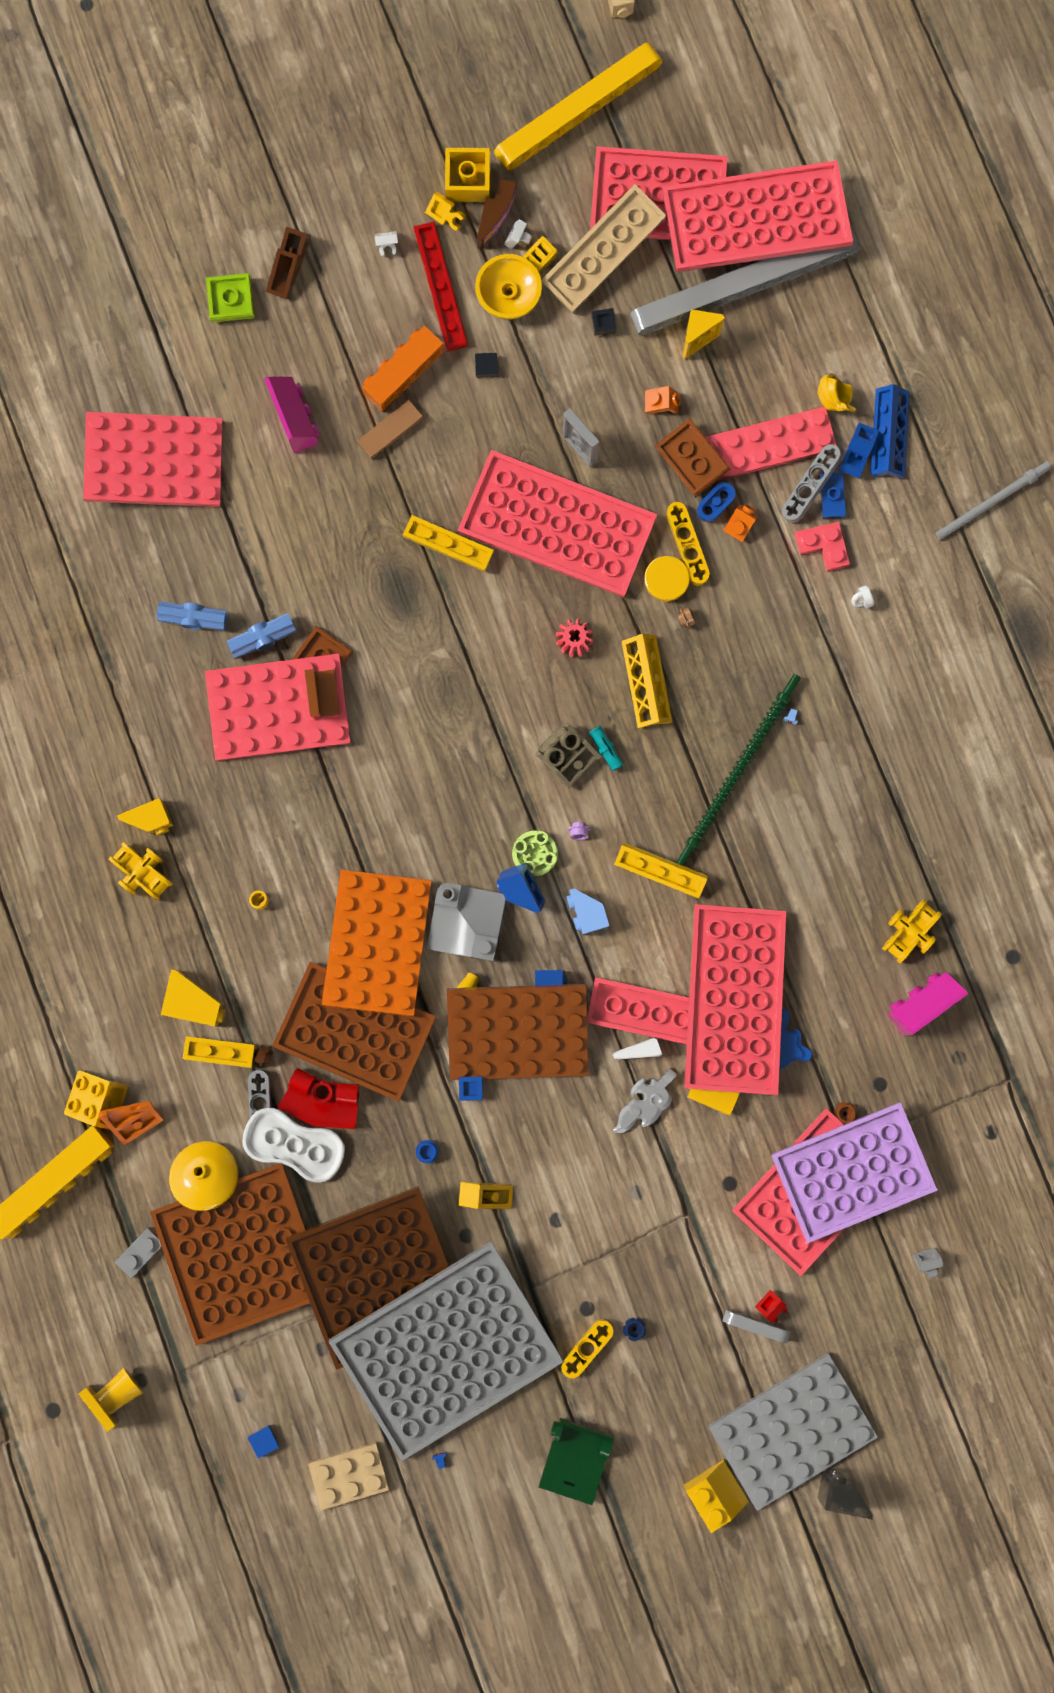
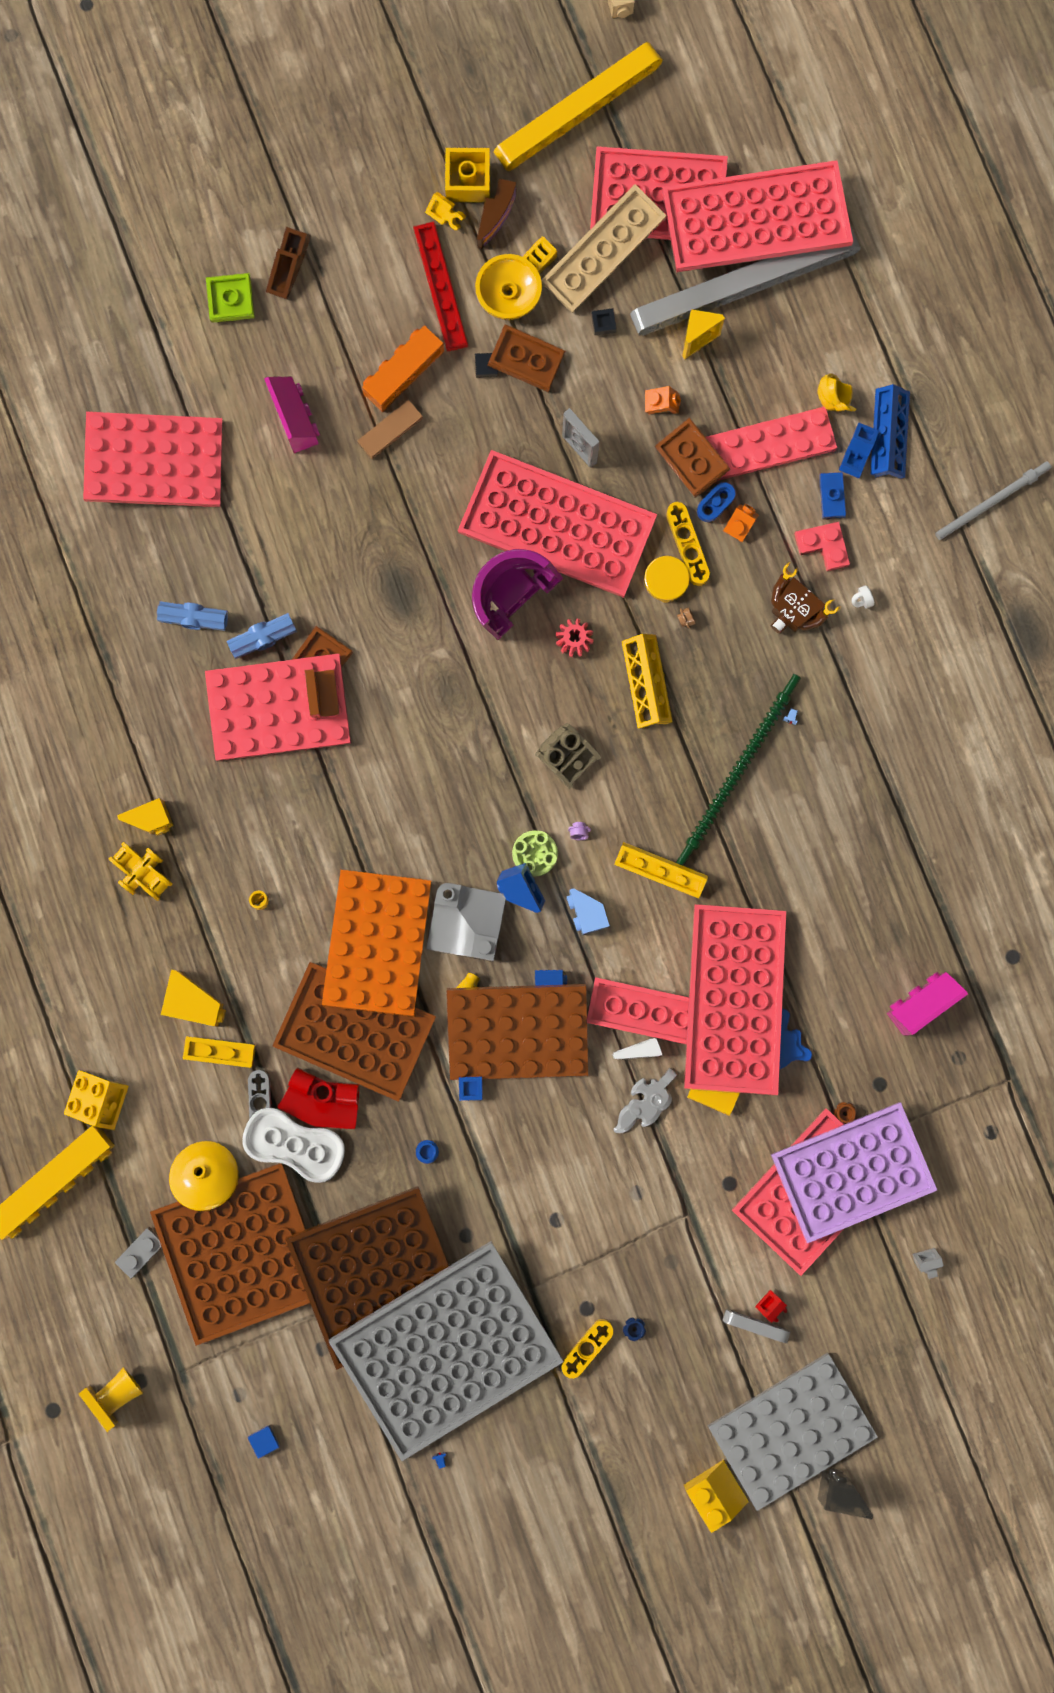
orange wing [99,1101,163,1146] -> none
reddish brown plate [254,1044,274,1067] -> none
tan plate [308,1442,389,1510] -> none
white tile [375,231,398,256] -> none
yellow plate [403,515,494,572] -> none
yellow slope [459,1182,513,1209] -> none
white tile [504,219,532,249] -> none
dark green door [538,1418,614,1505] -> none
teal pin [589,725,624,772] -> none
light grey beam [782,444,841,523] -> none
yellow axle [882,899,942,964] -> none
none -> magenta piece [472,549,563,640]
none -> dark orange tile [487,324,566,392]
none -> reddish brown torso [771,562,841,634]

